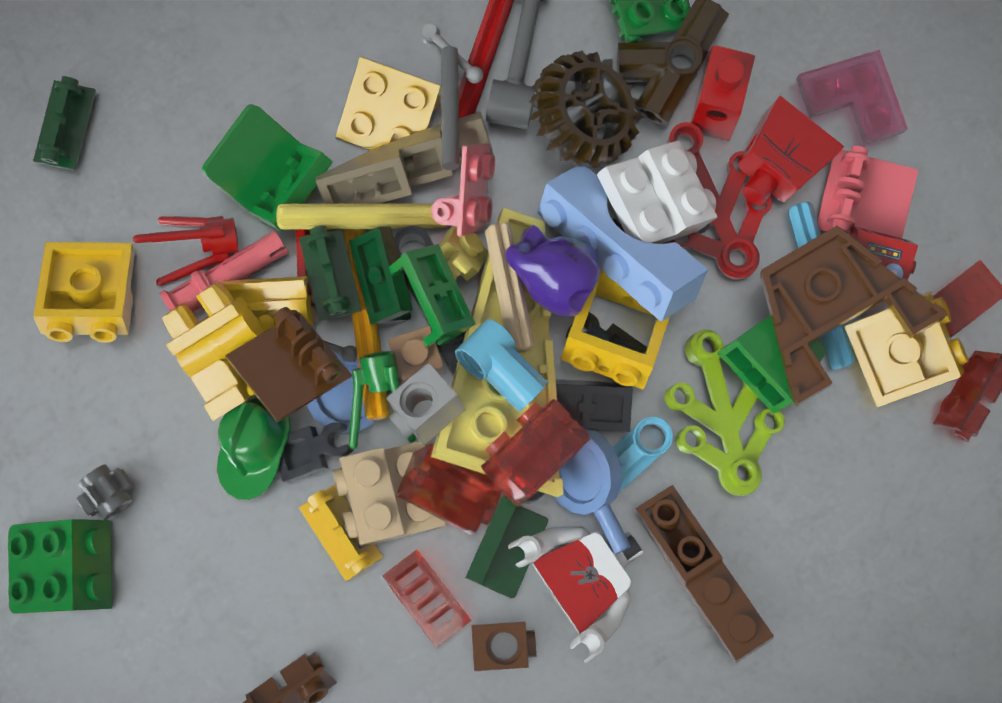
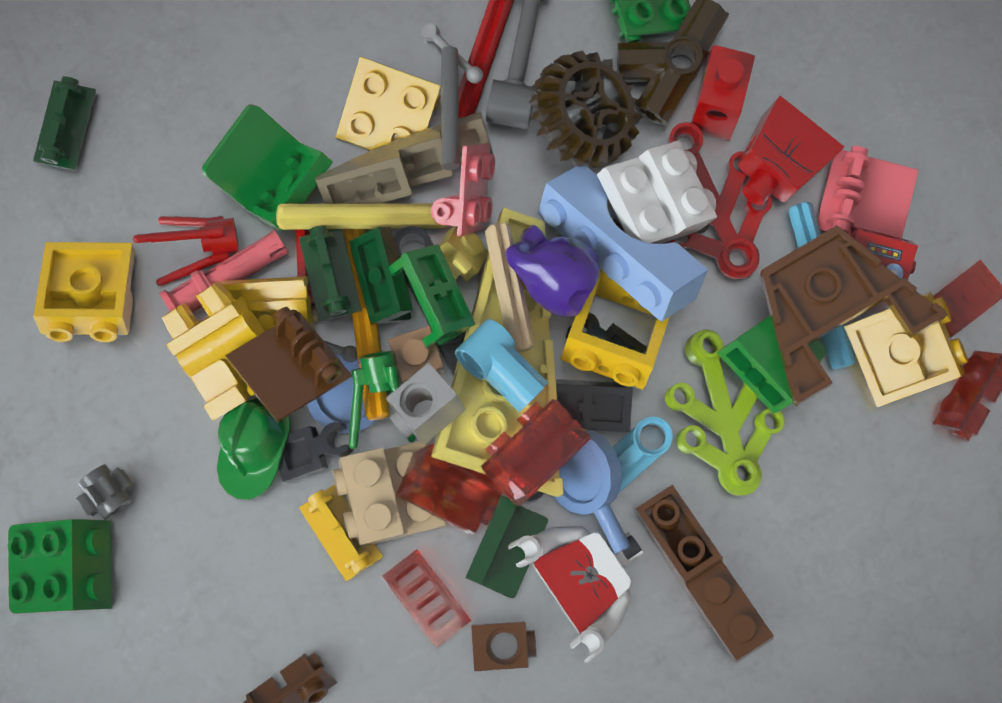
clear pink plate [796,49,908,145] -> none

